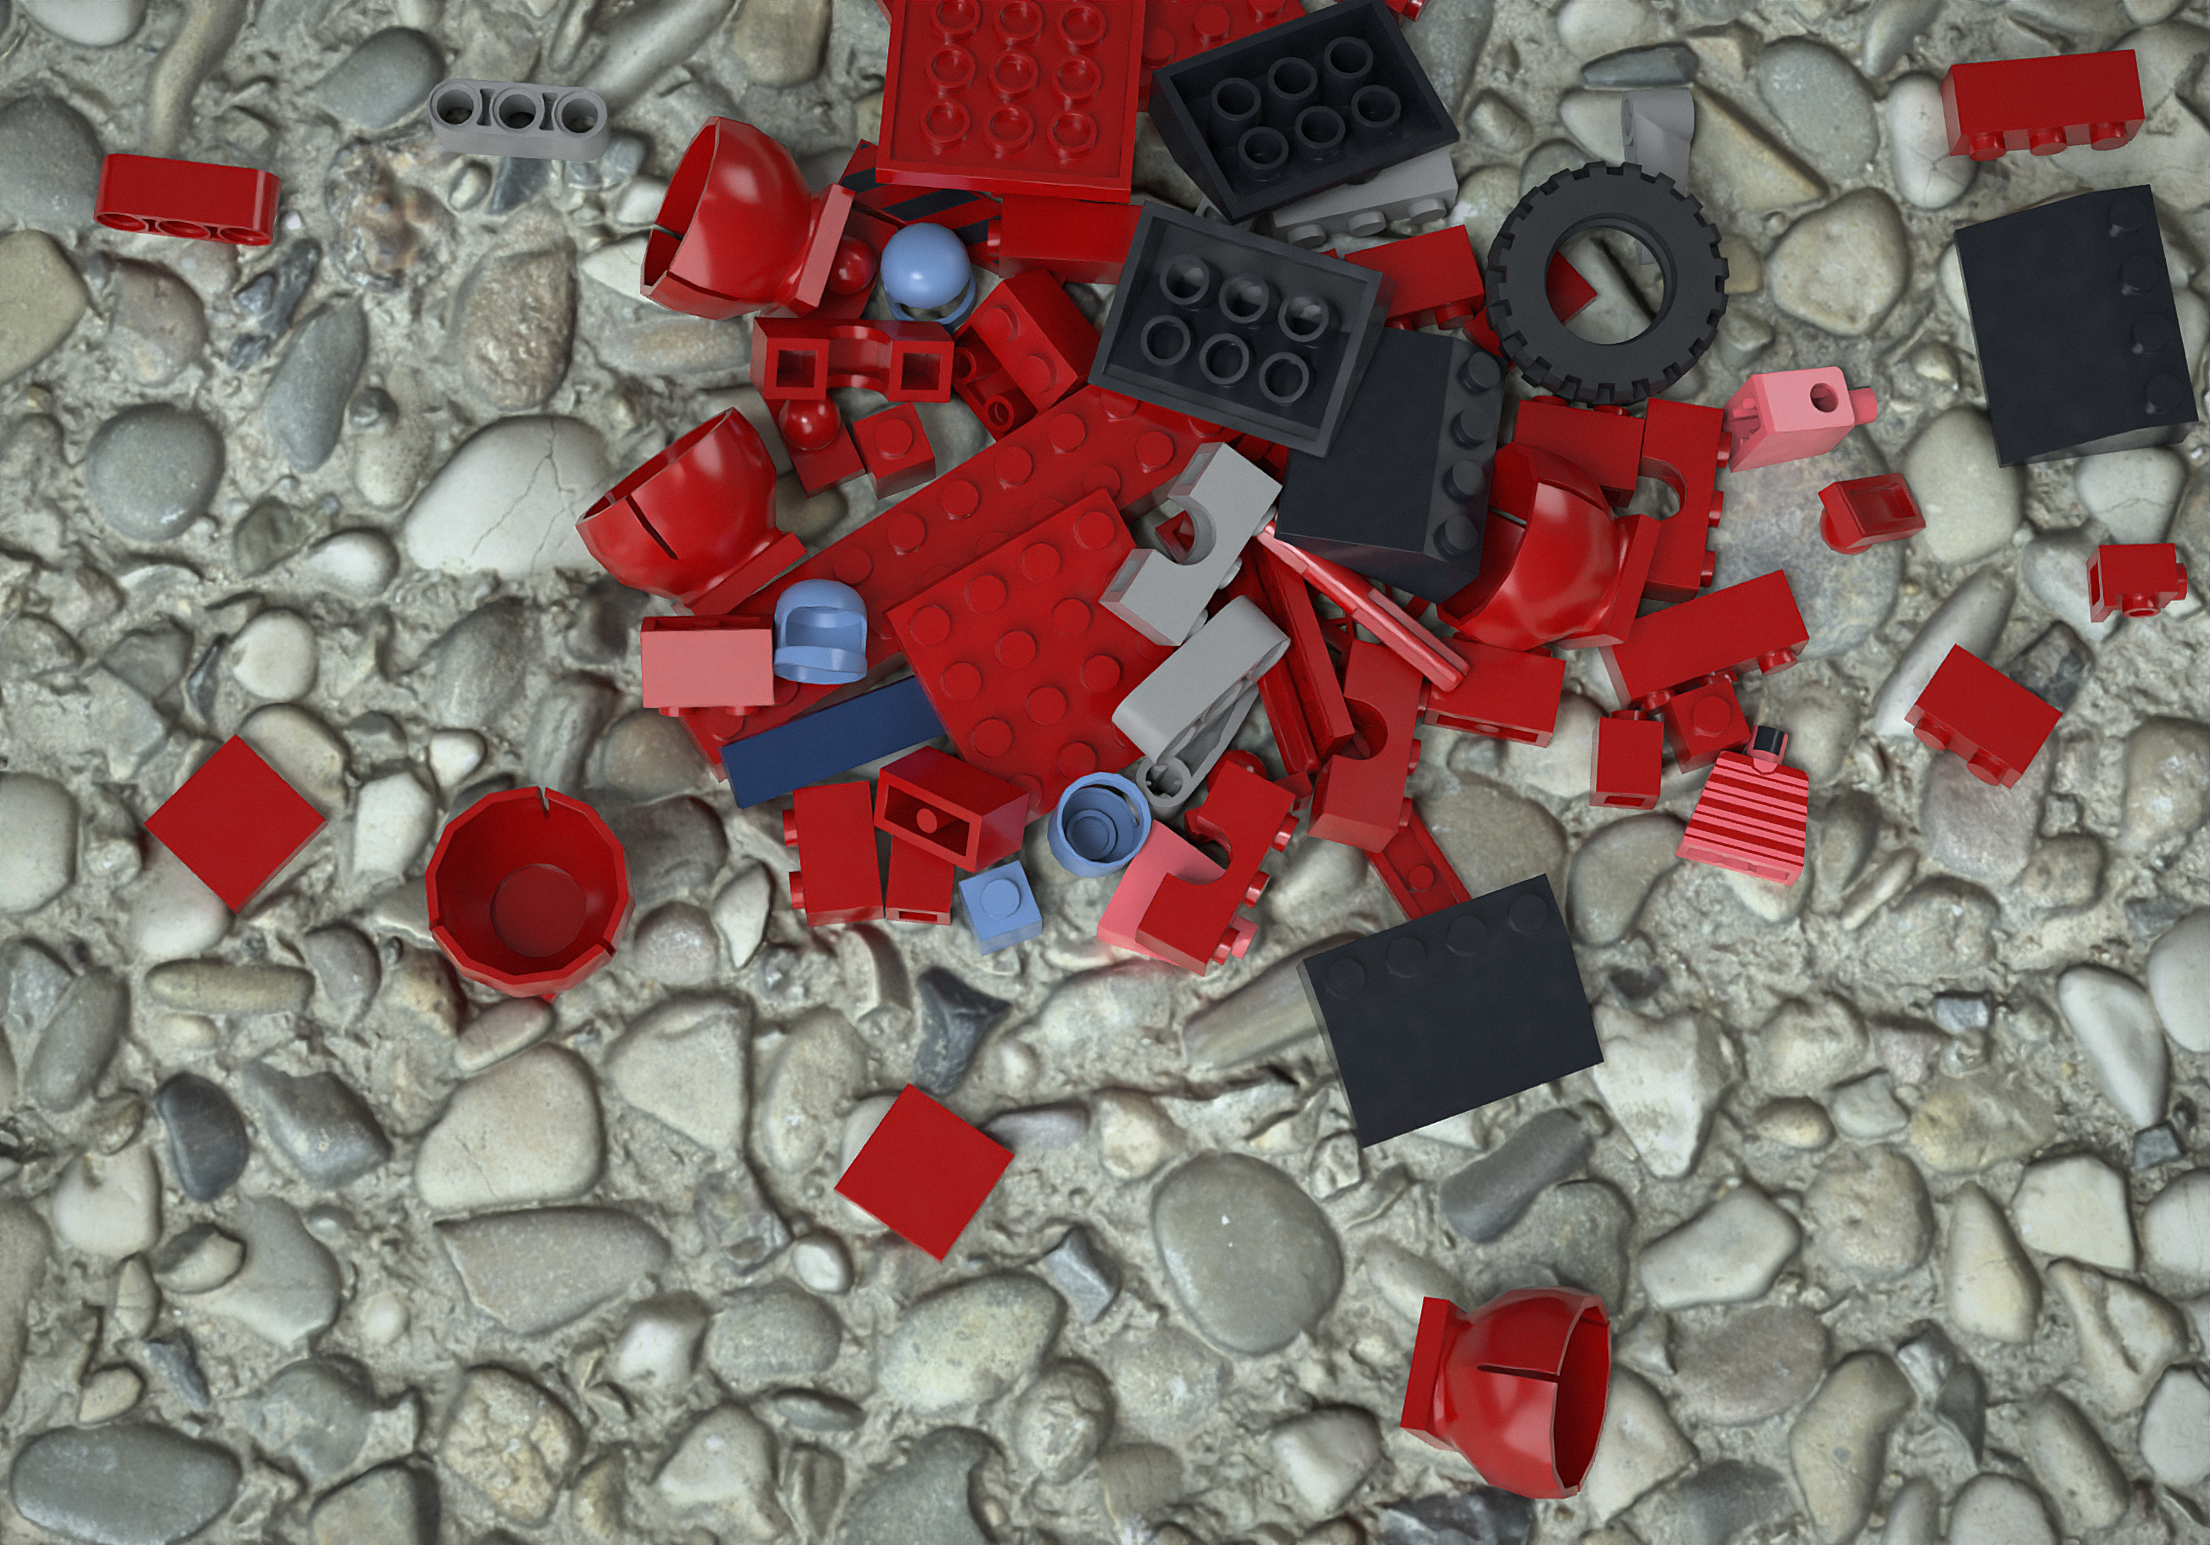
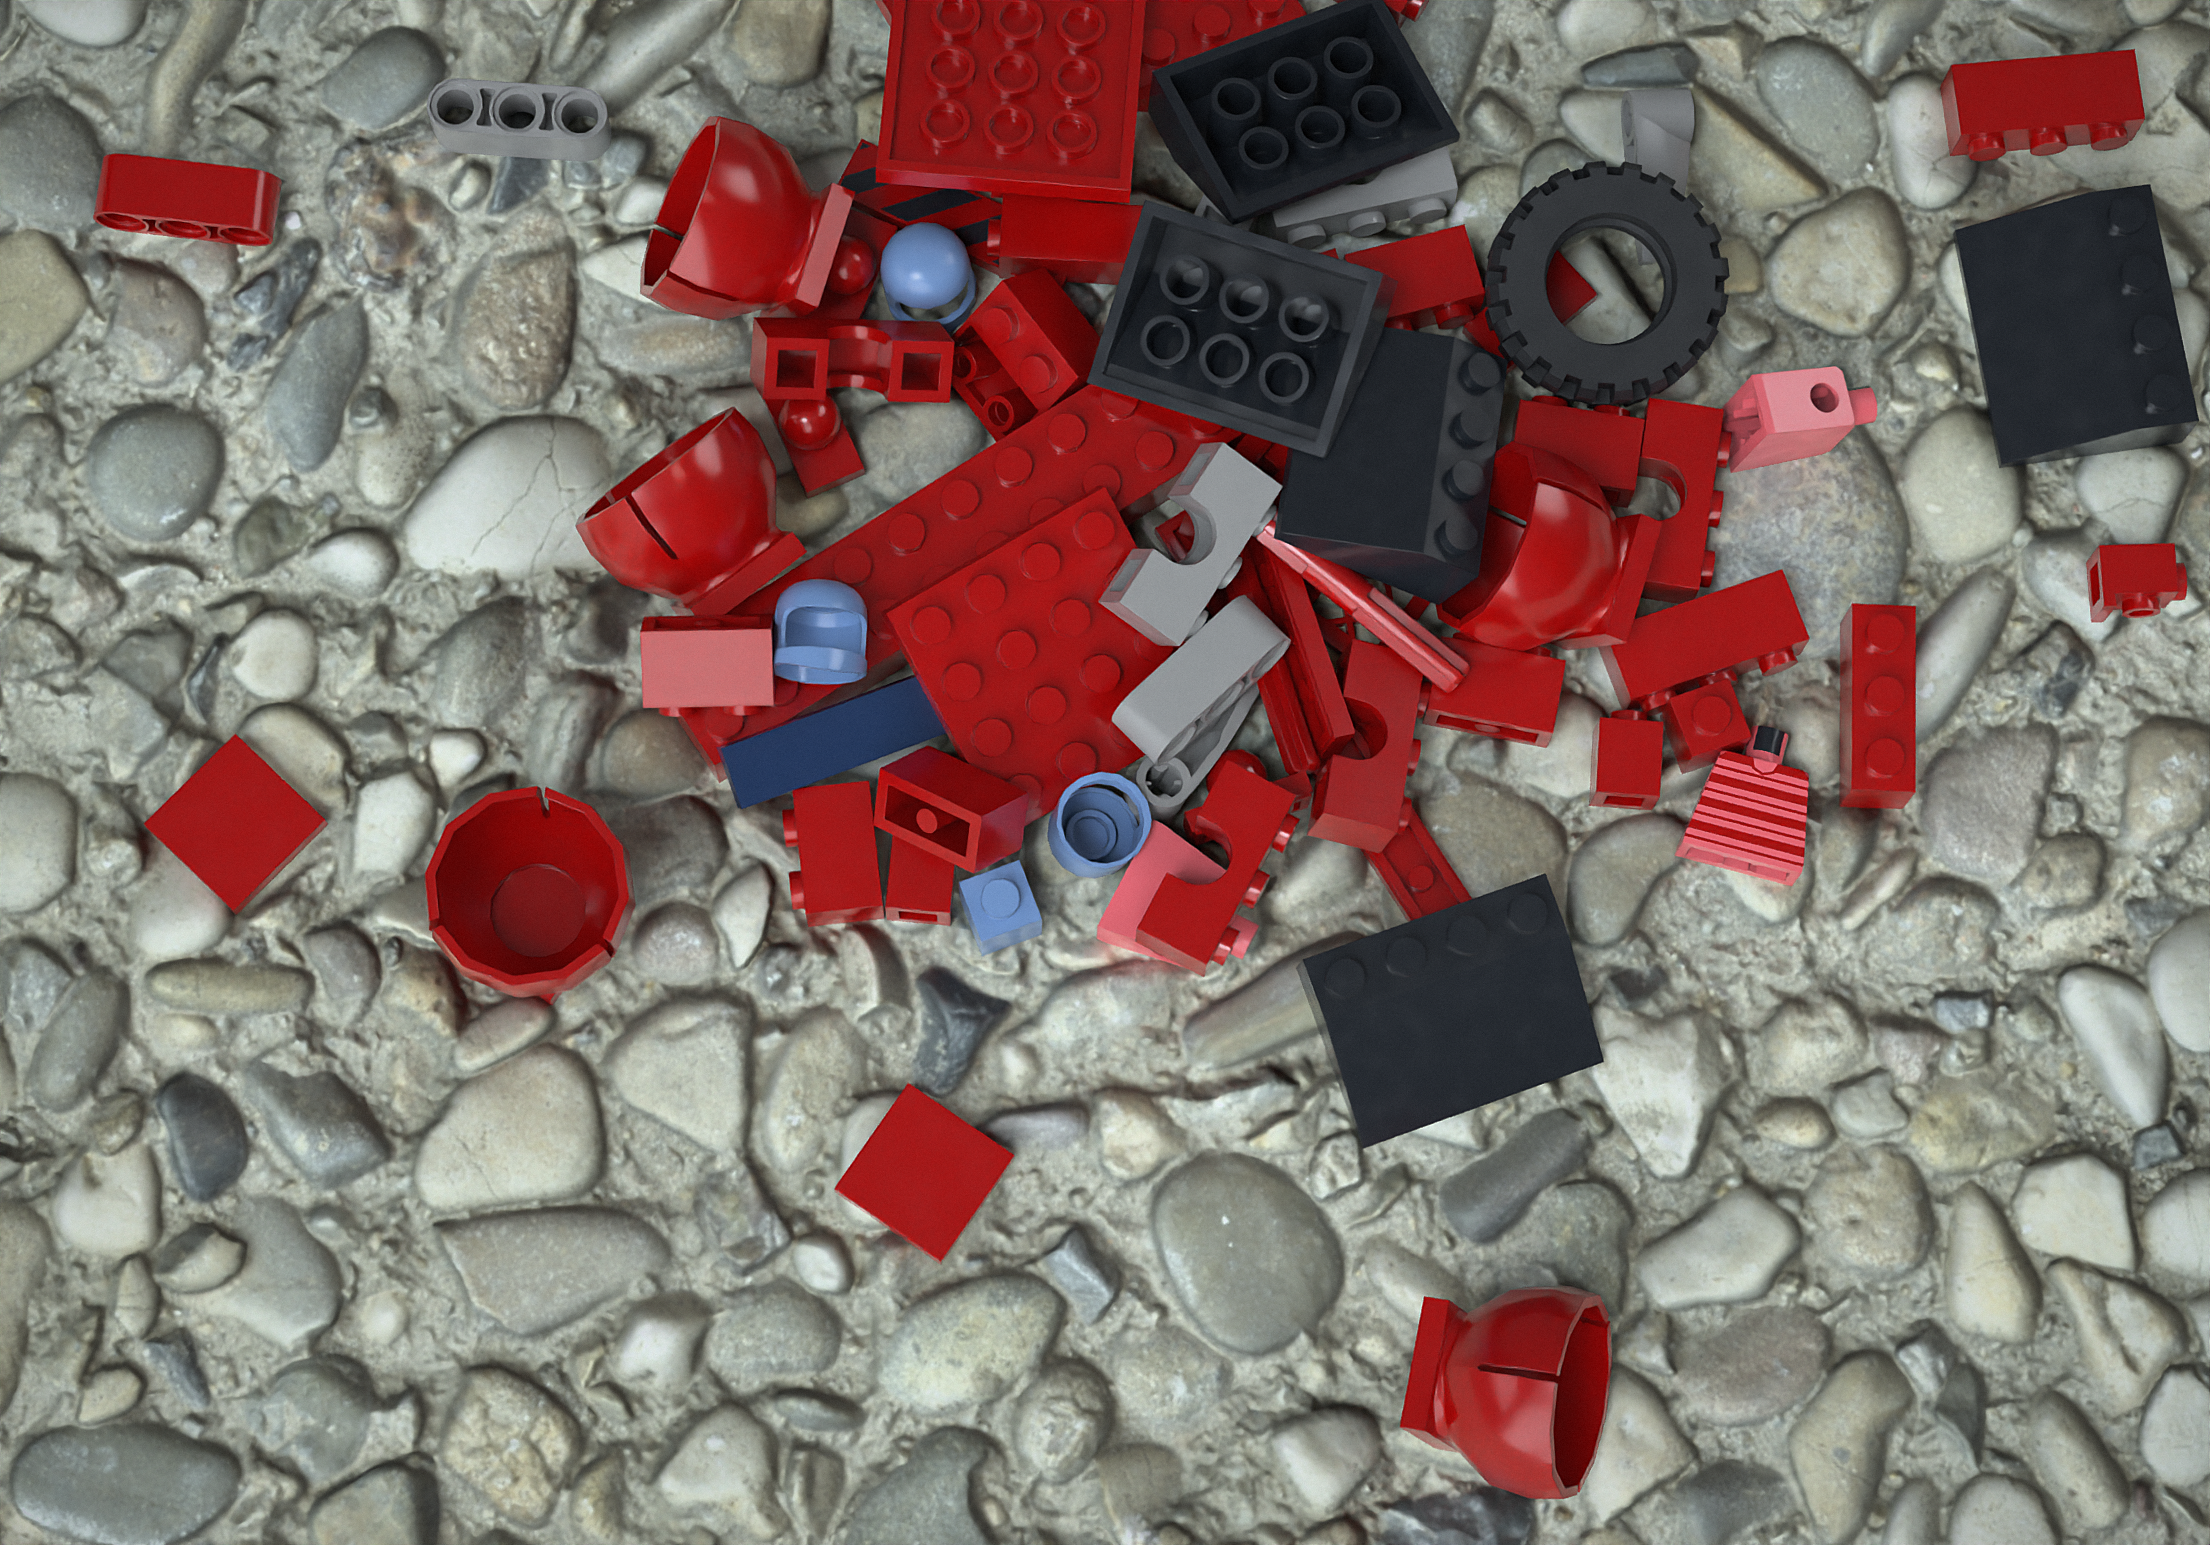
red brick [853,401,936,500] -> none
red tile [1818,472,1926,556] -> none
red brick [1904,643,2063,789] -> none
none -> red brick [1839,603,1916,809]

